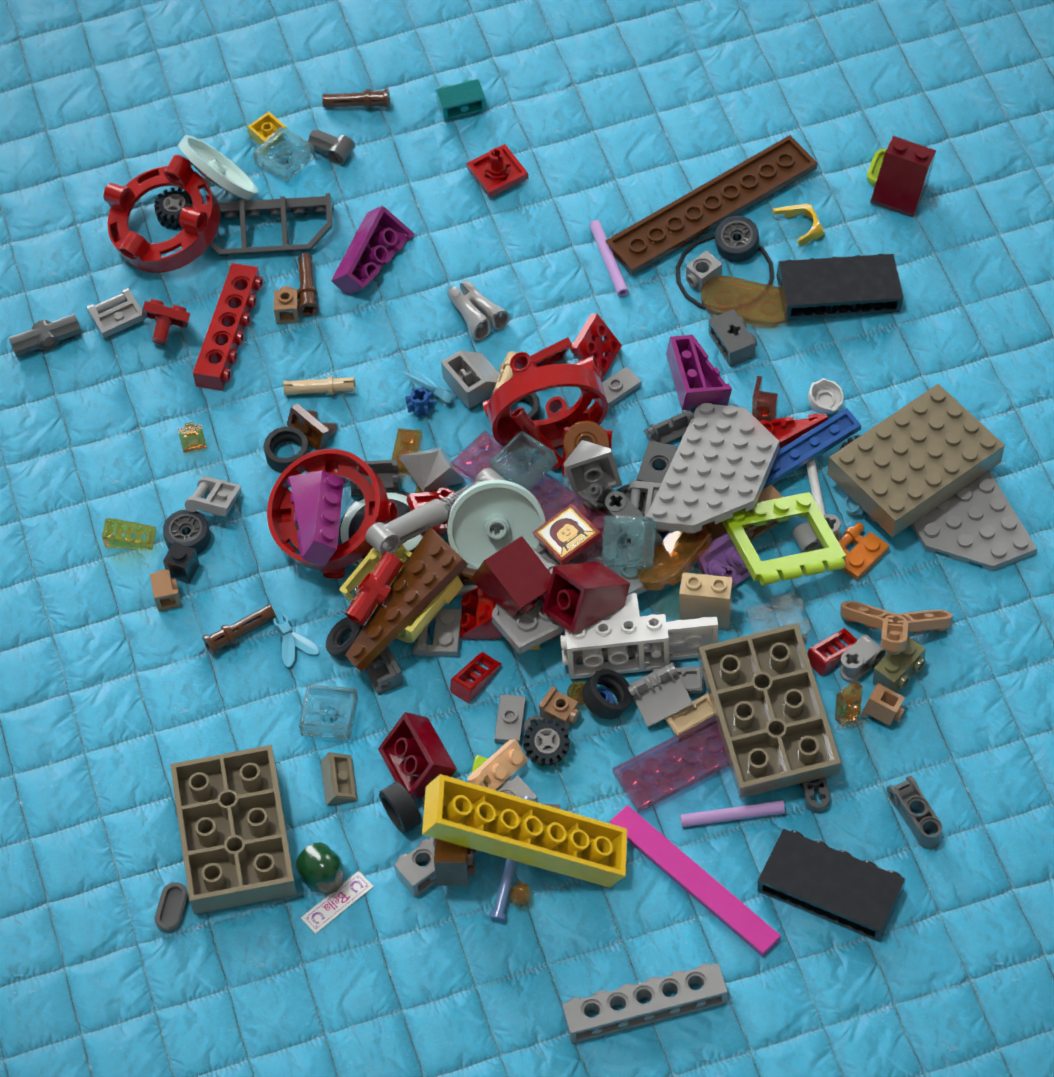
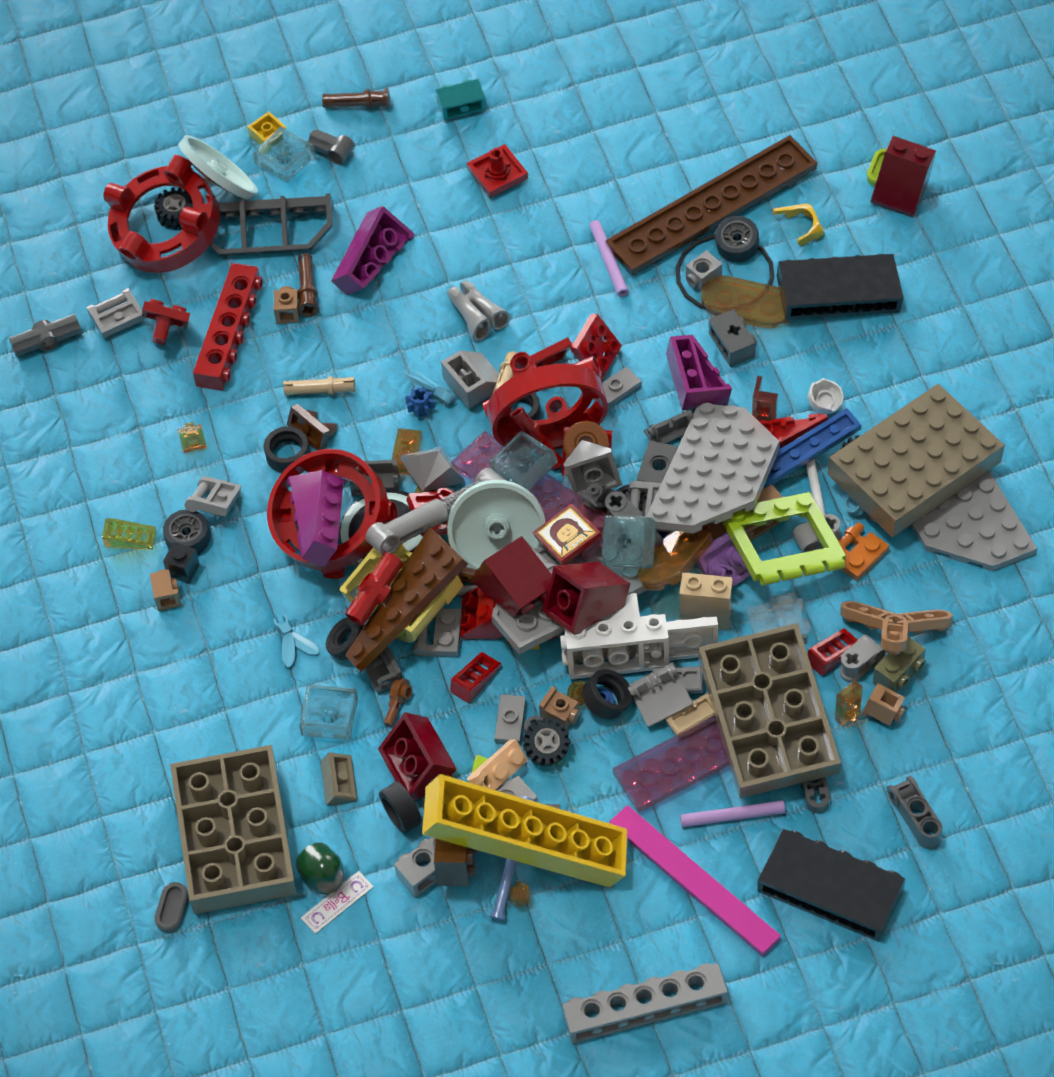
reddish brown pin [202,604,276,656] -> none
none -> dark orange plate [383,678,412,727]

